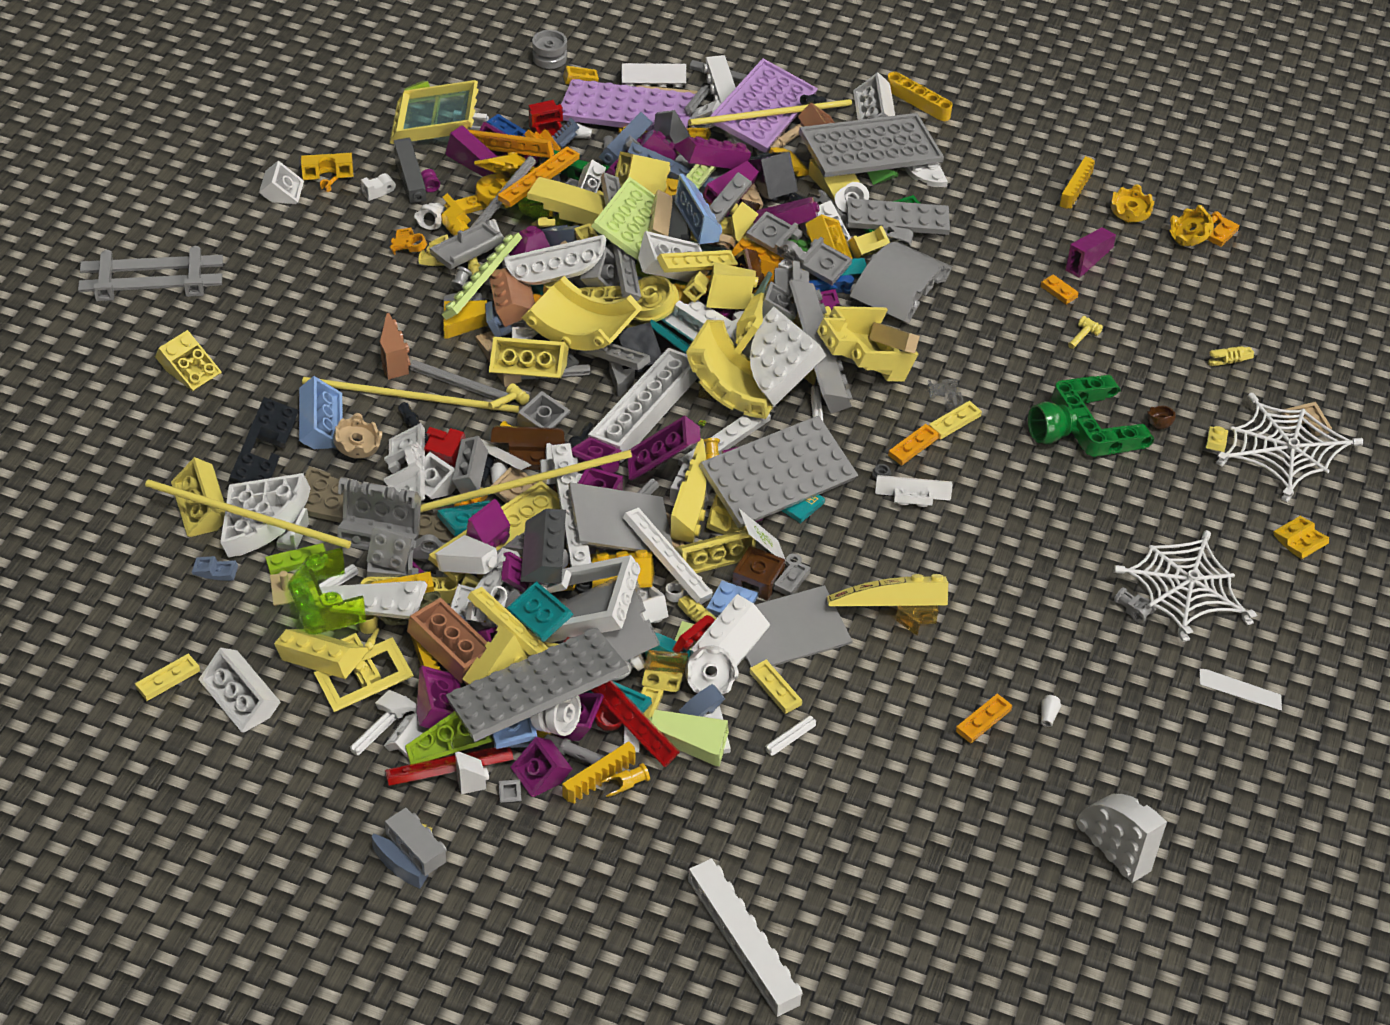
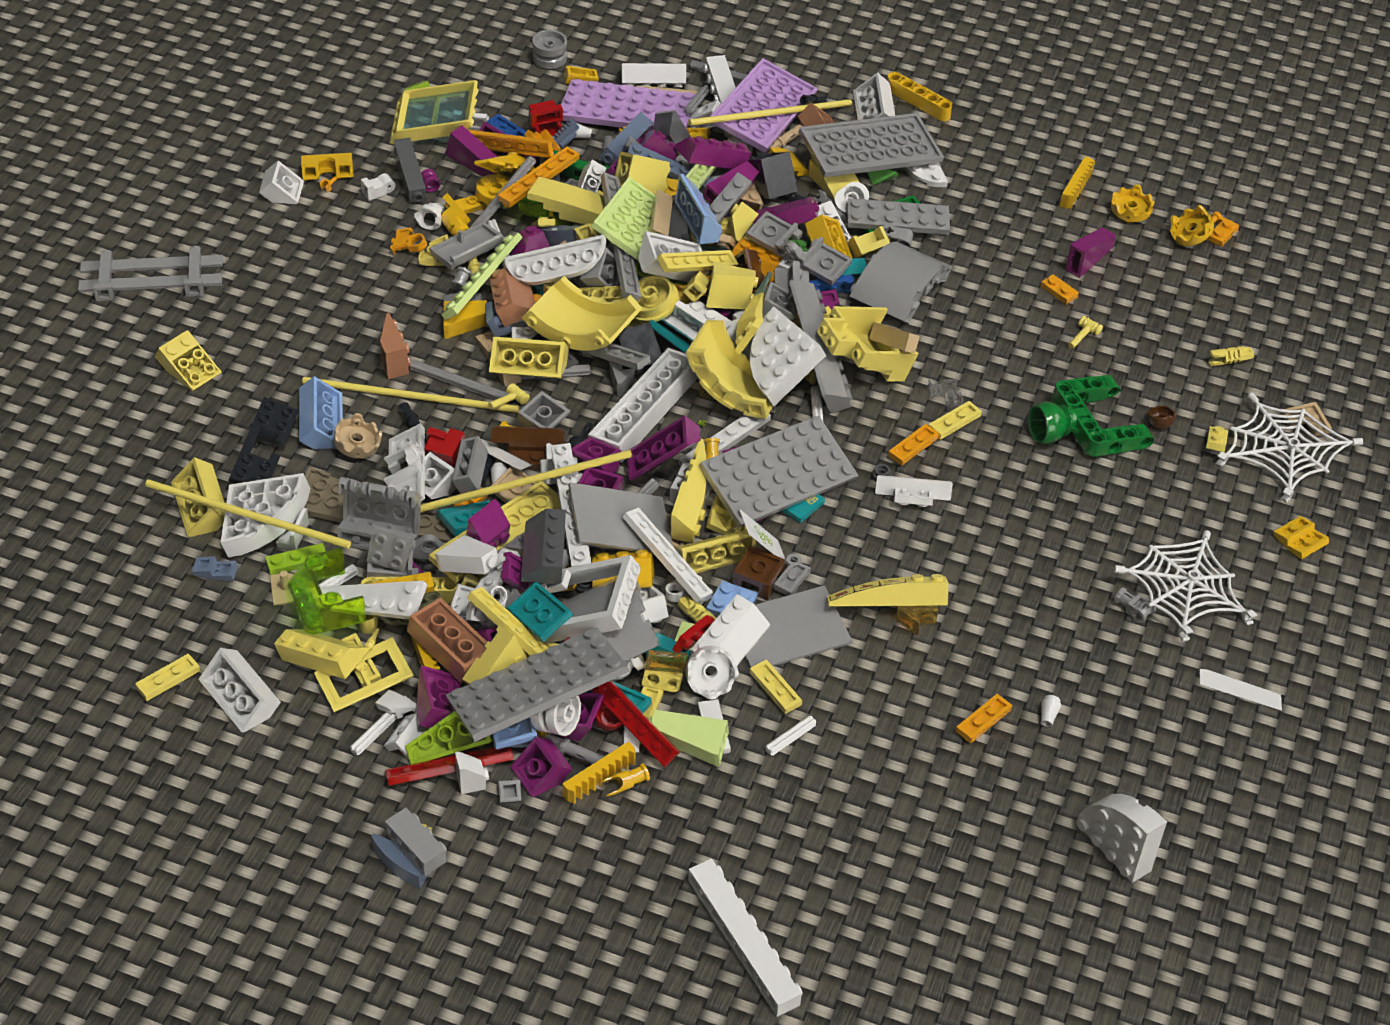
sand blue slope [679,684,725,717] -> none

